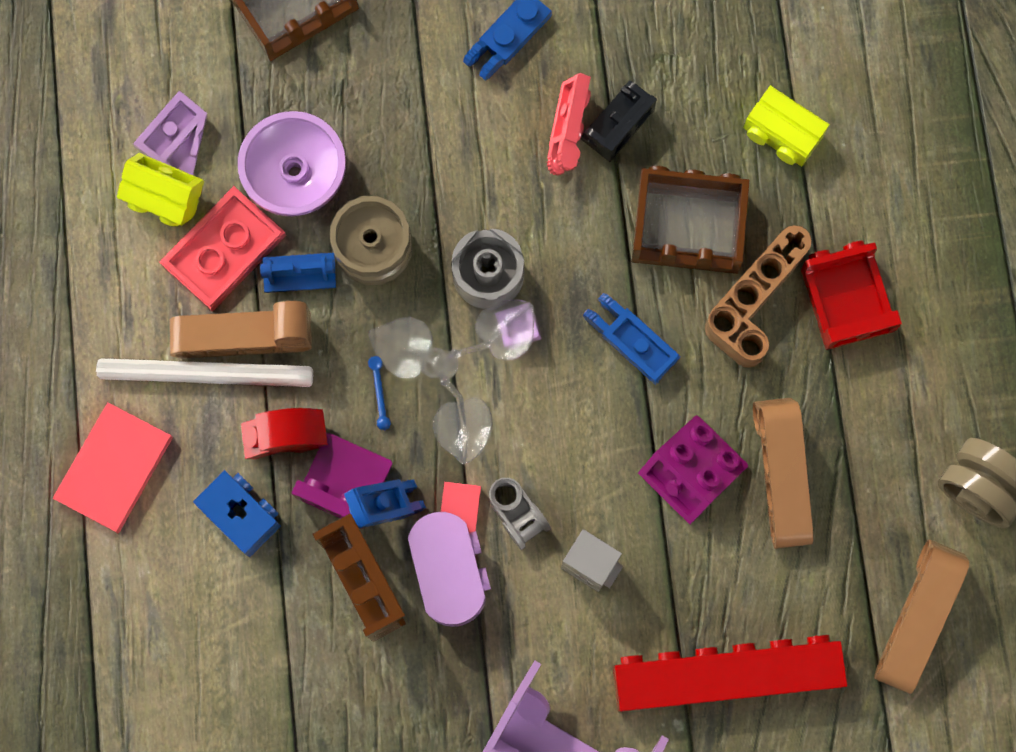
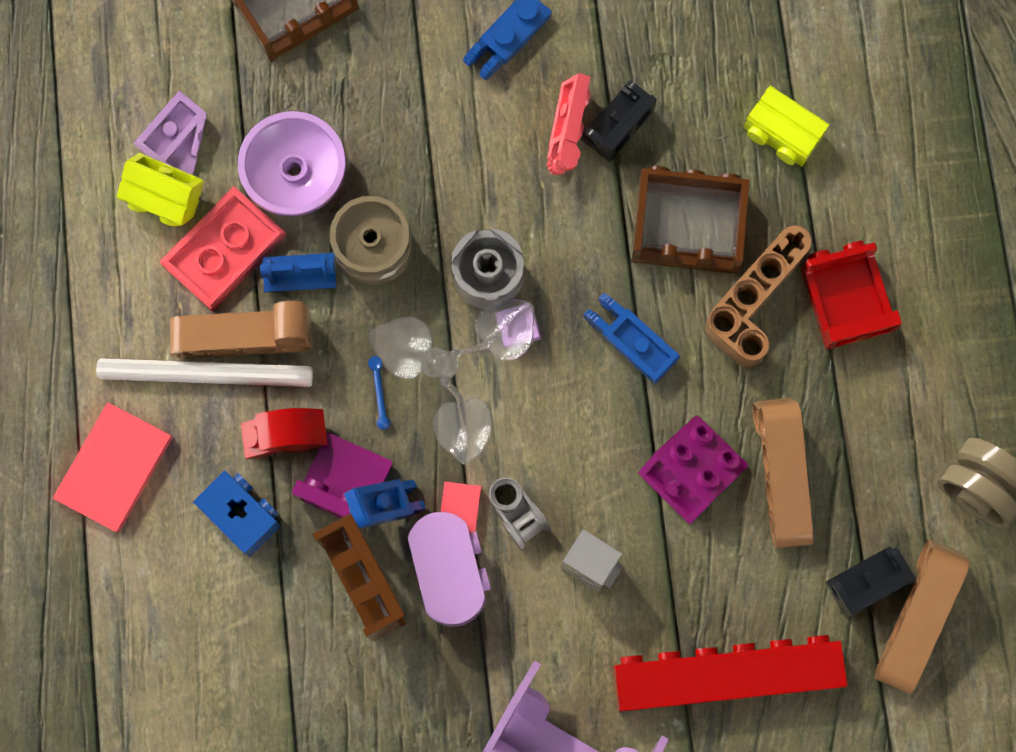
none -> black hinge [825,546,917,618]

